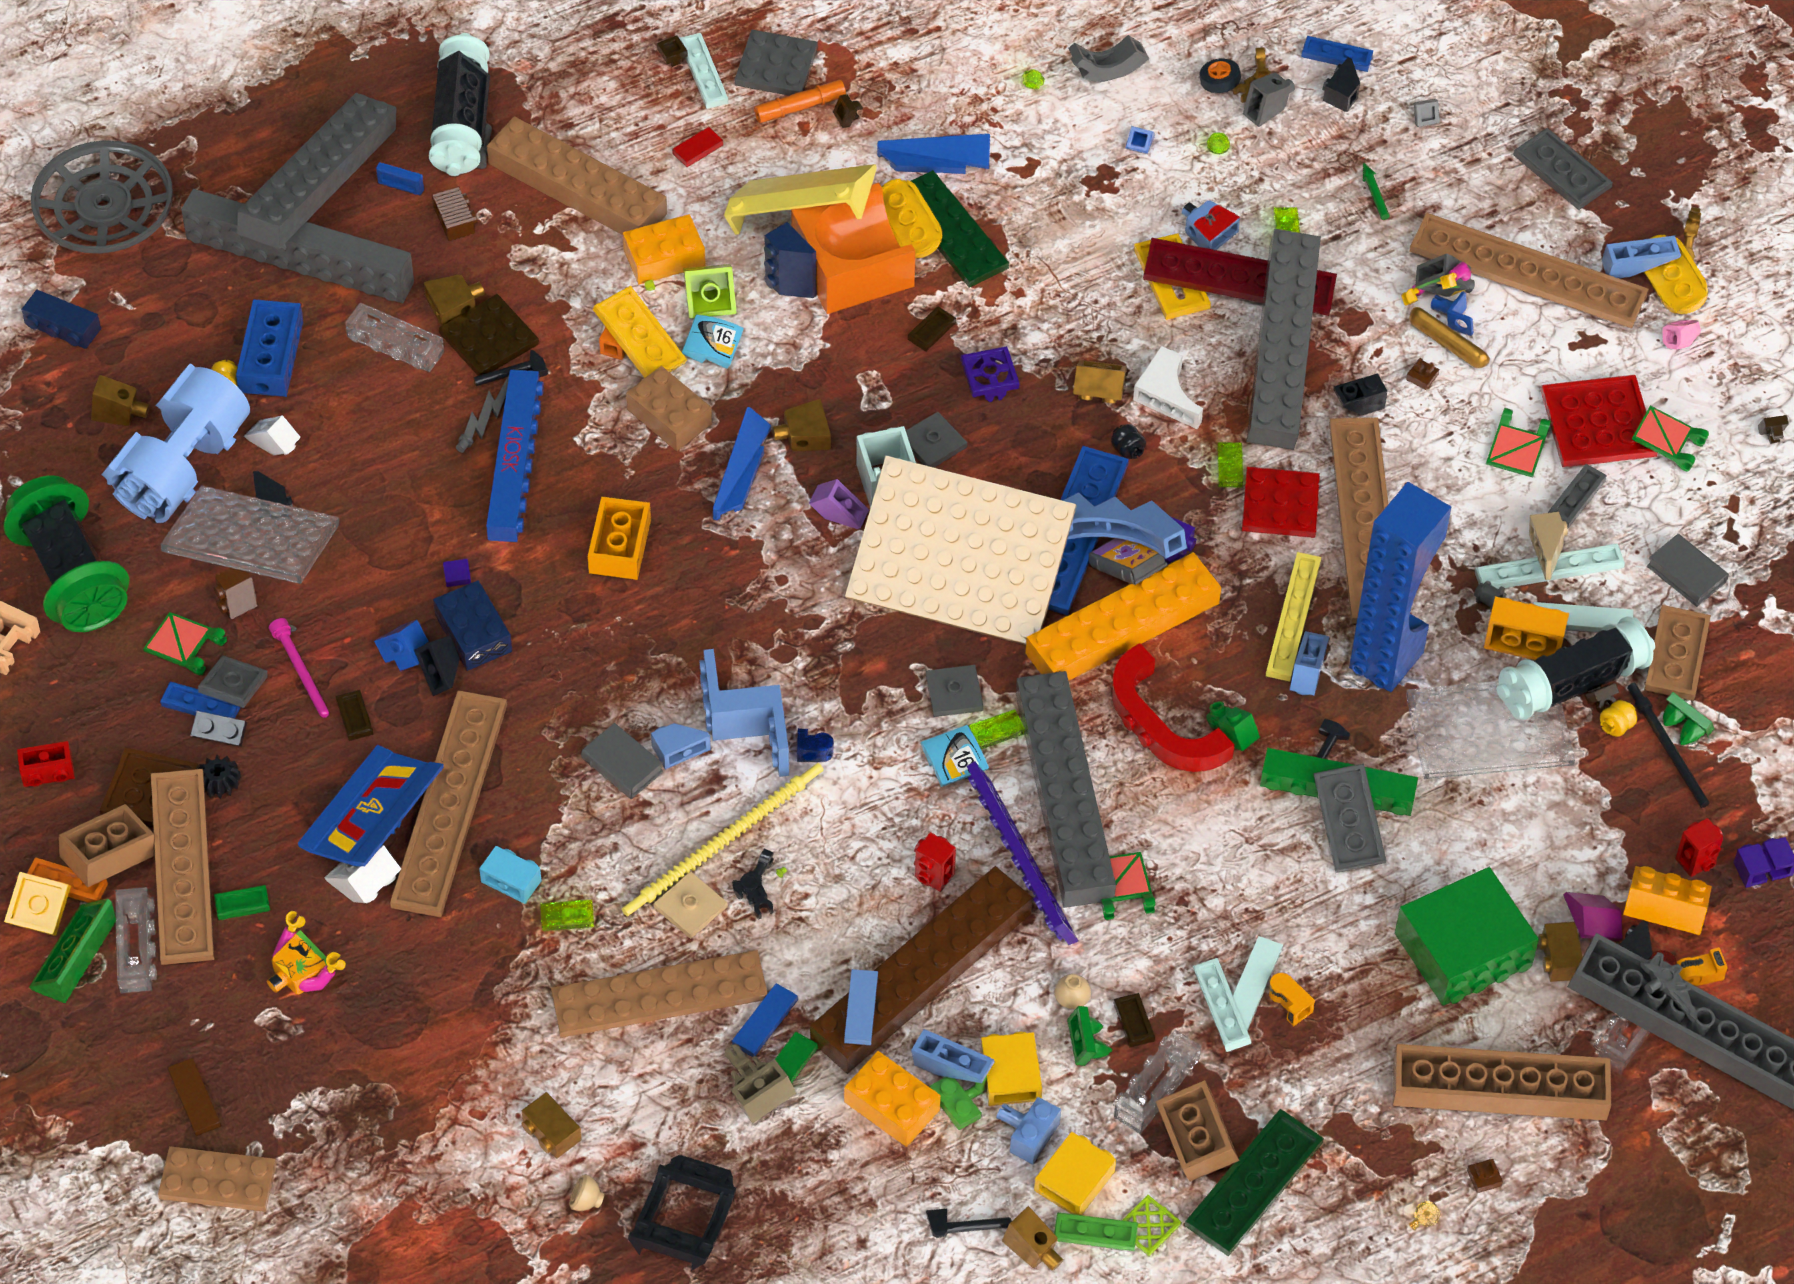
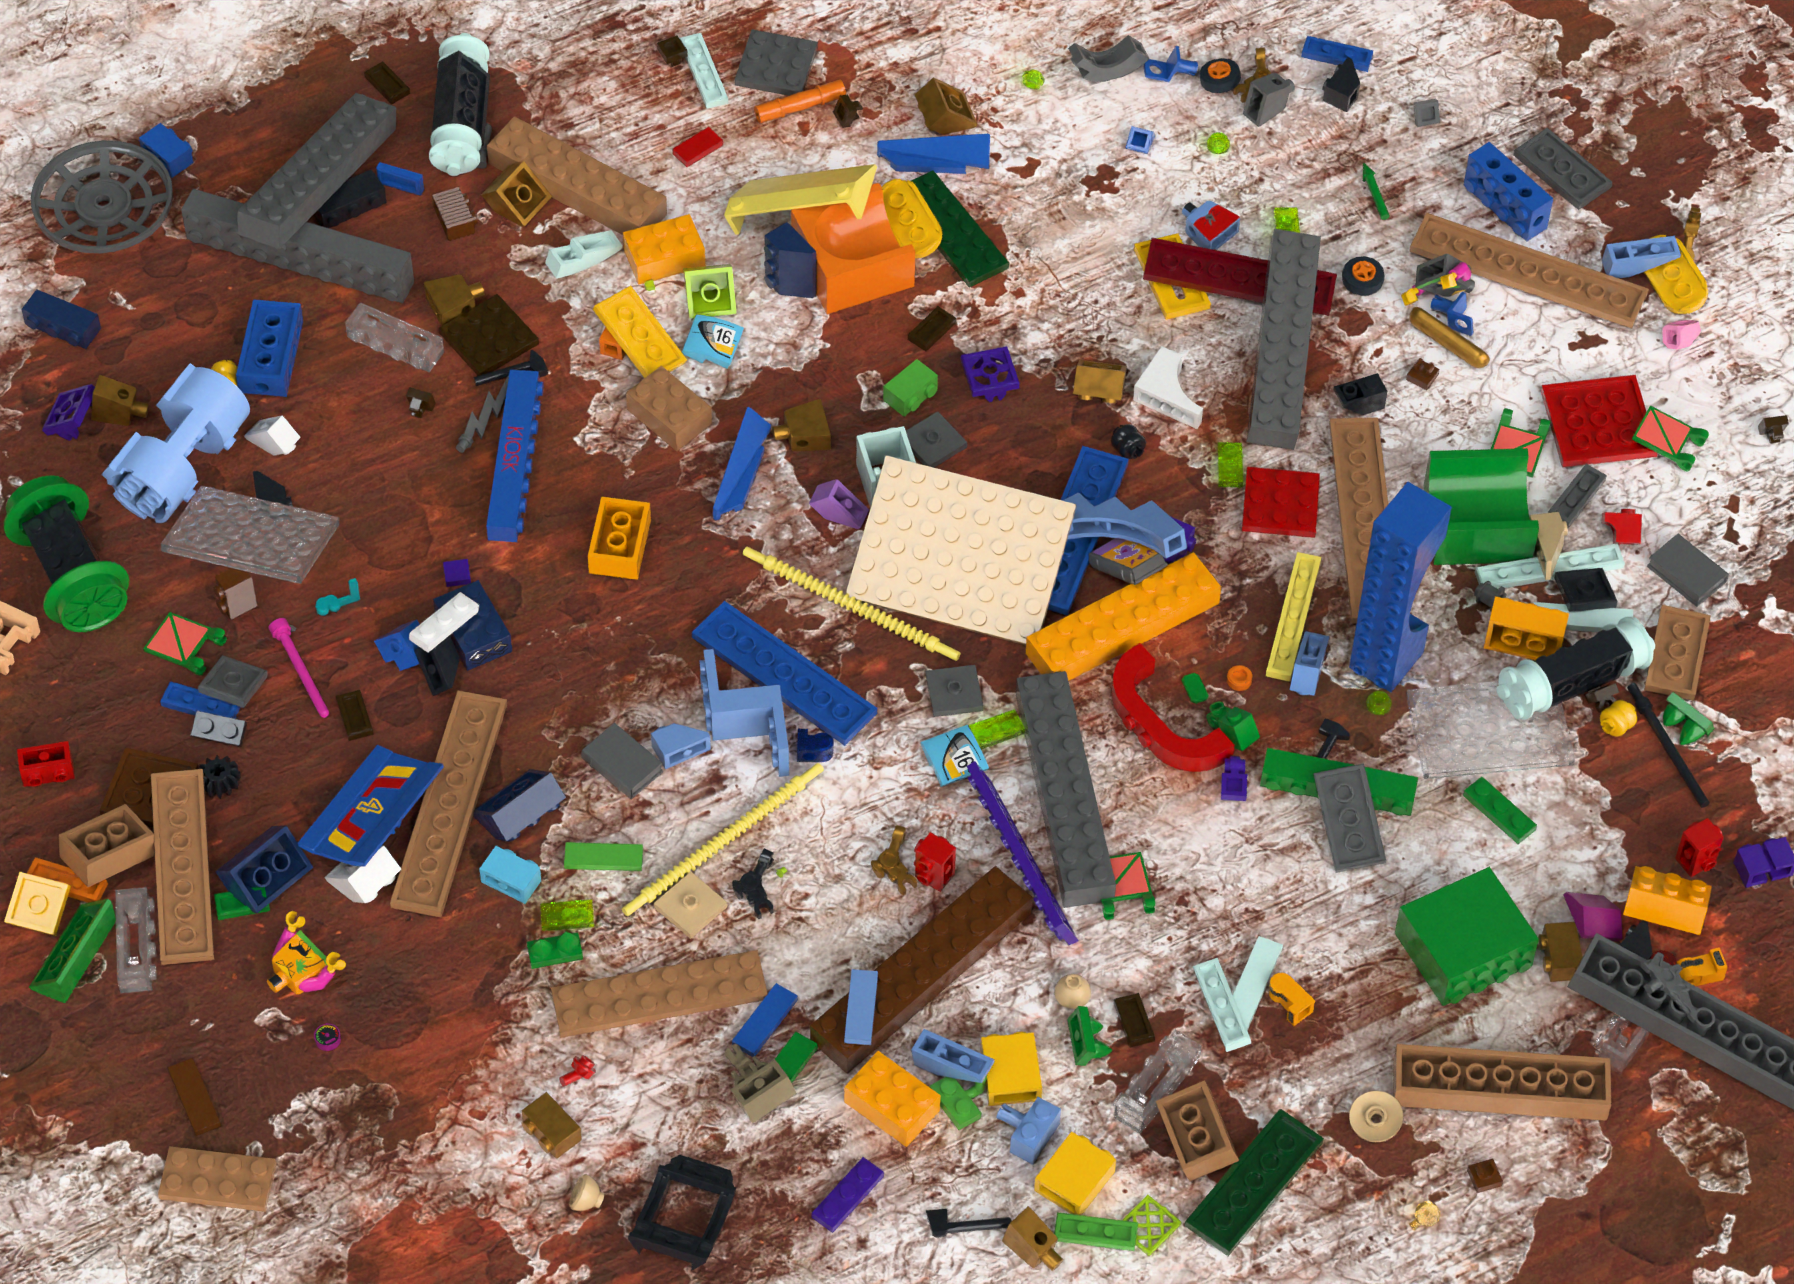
none -> dark purple piece [42,384,95,441]
none -> blue brick [139,123,193,178]
none -> dark blue slope [215,825,313,913]
none -> black brick [313,169,387,228]
none -> tile [314,1023,341,1051]
none -> teal piece [315,578,360,616]
none -> dark brown tile [364,61,410,105]
none -> dark brown tile [406,387,436,418]
none -> white plate [409,592,479,652]
none -> slope [473,769,566,842]
none -> pearl gold slope [481,161,552,227]
none -> green tile [527,931,583,969]
none -> light aqua slope [545,230,623,279]
none -> red plate [559,1055,596,1087]
none -> bright green tile [564,842,643,871]
none -> blue plate [692,601,877,746]
none -> light yellow hose [743,546,961,661]
none -> dark purple plate [812,1157,884,1233]
none -> pearl gold piece [871,825,917,895]
none -> bright green brick [883,359,938,417]
none -> pearl gold slope [914,77,978,135]
none -> blue bracket [1144,46,1198,82]
none -> green piece [1181,673,1209,704]
none -> dark purple plate [1221,756,1248,801]
none -> orange tile [1227,665,1252,691]
none -> black wheel [1342,256,1385,296]
none -> tan dish [1349,1091,1403,1142]
none -> clear neon green plate [1366,691,1392,715]
none -> green piece [1423,448,1539,565]
none -> blue brick [1463,142,1553,242]
none -> green plate [1463,776,1537,844]
none -> black plate [1554,568,1618,612]
none -> red brick [1601,509,1642,545]

